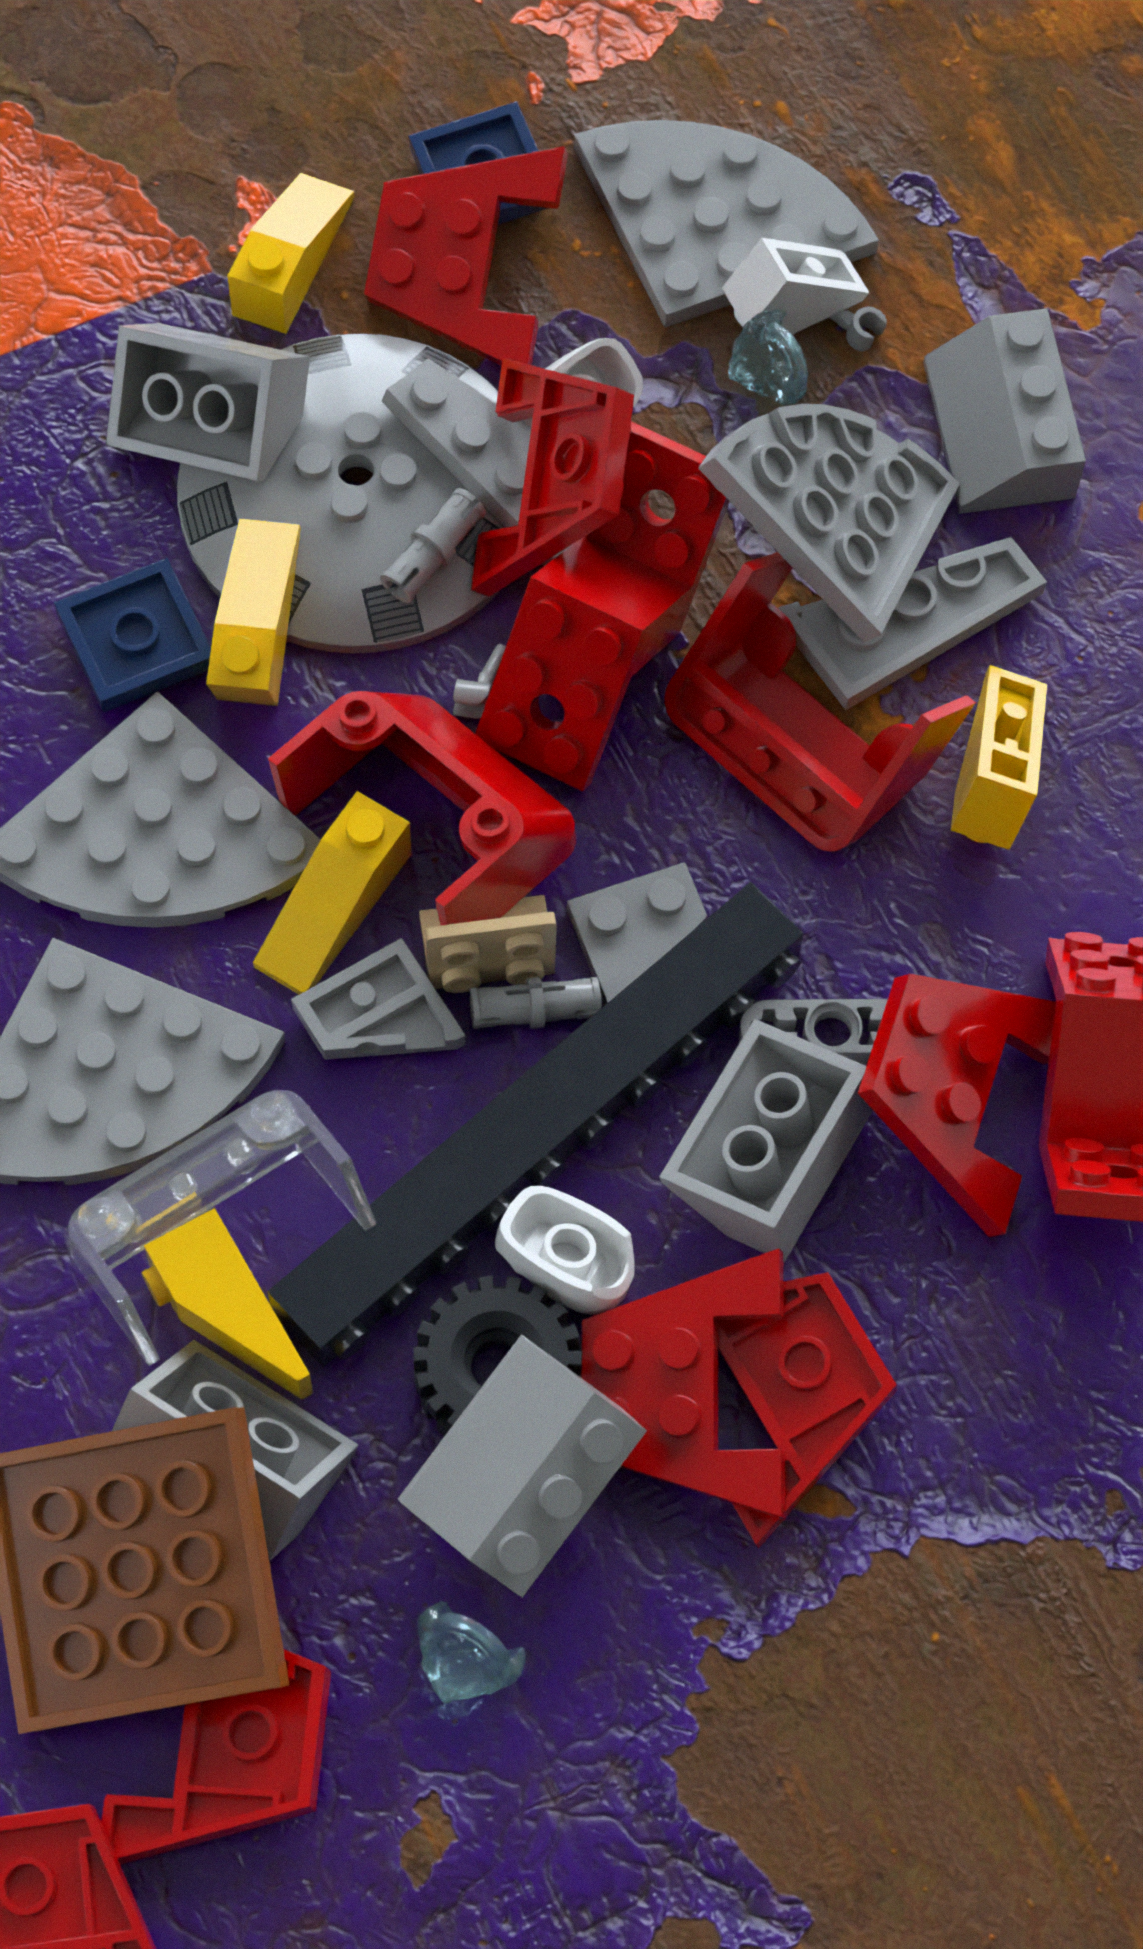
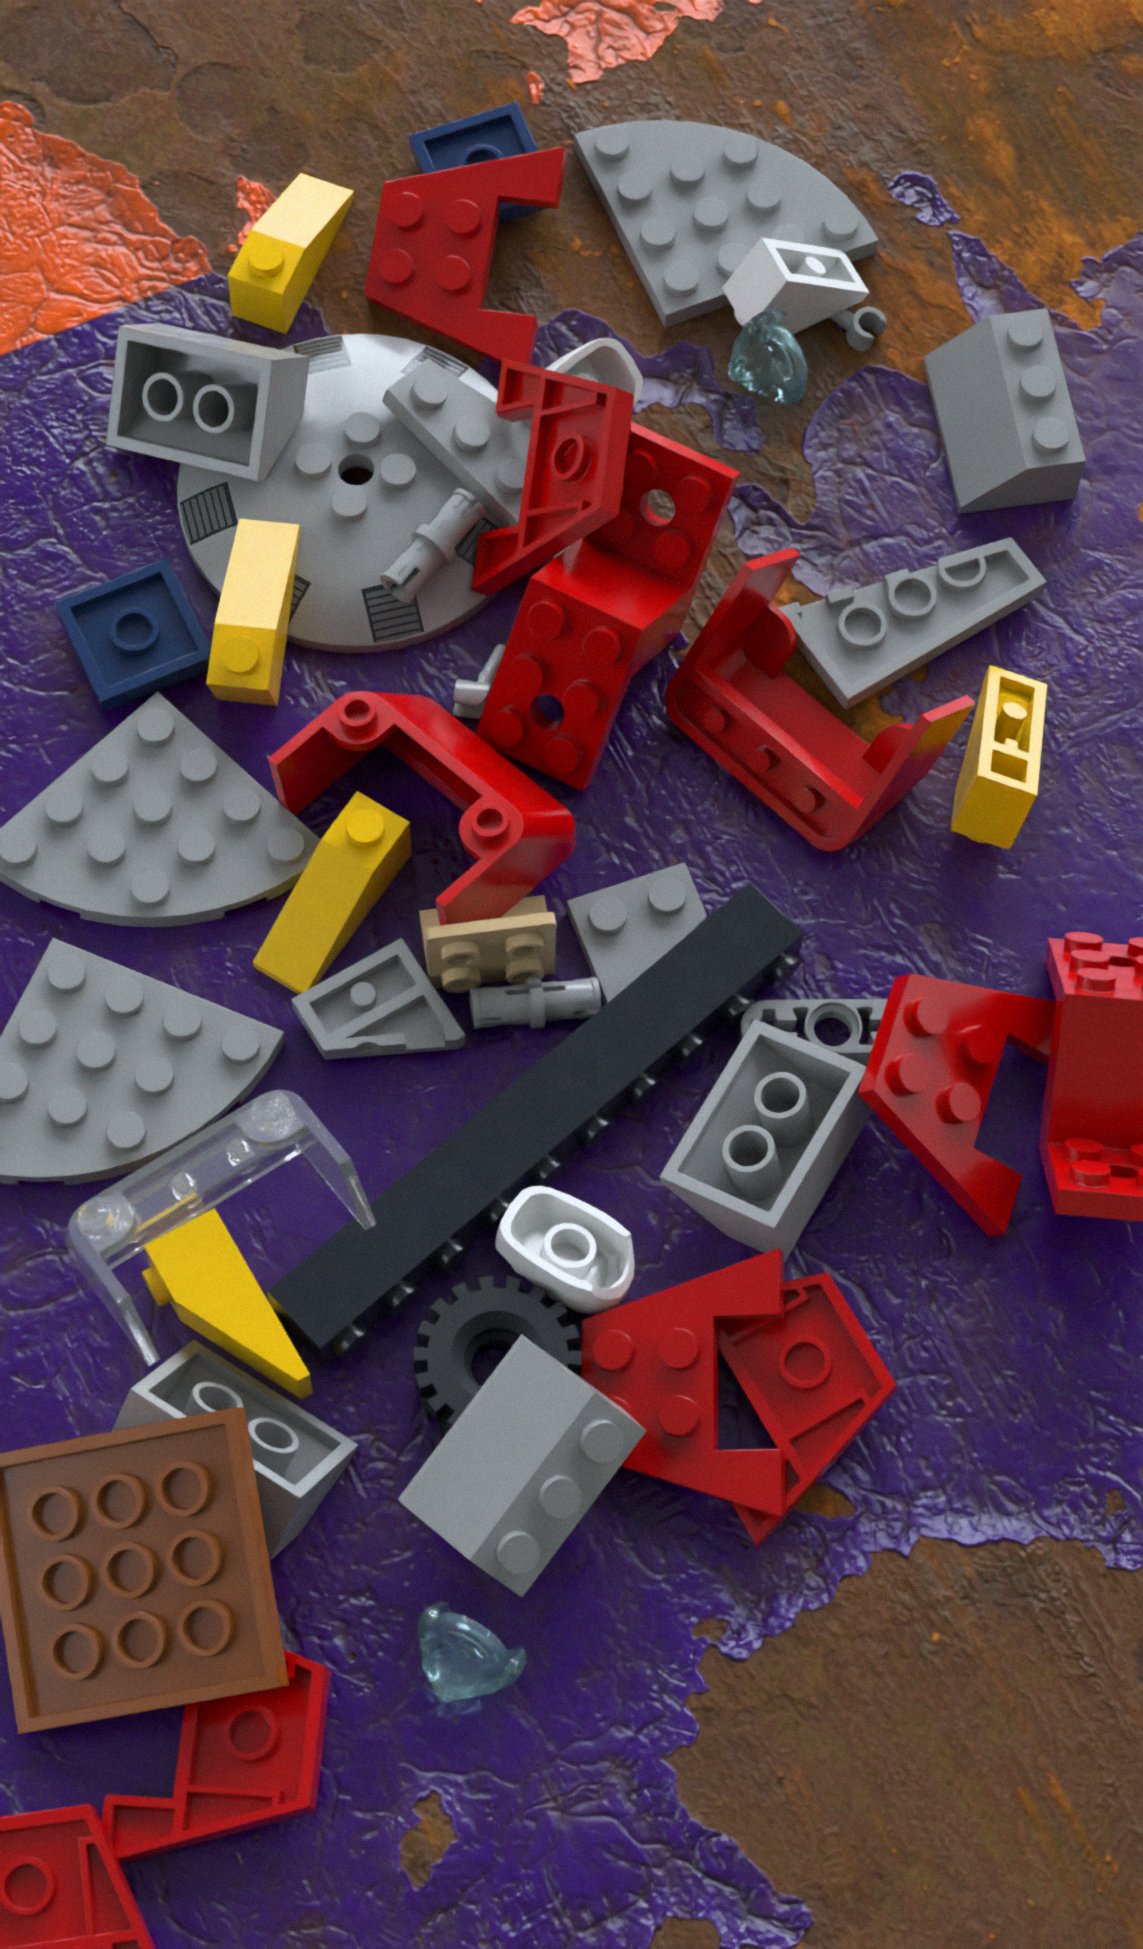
light grey plate [698,404,960,643] -> none

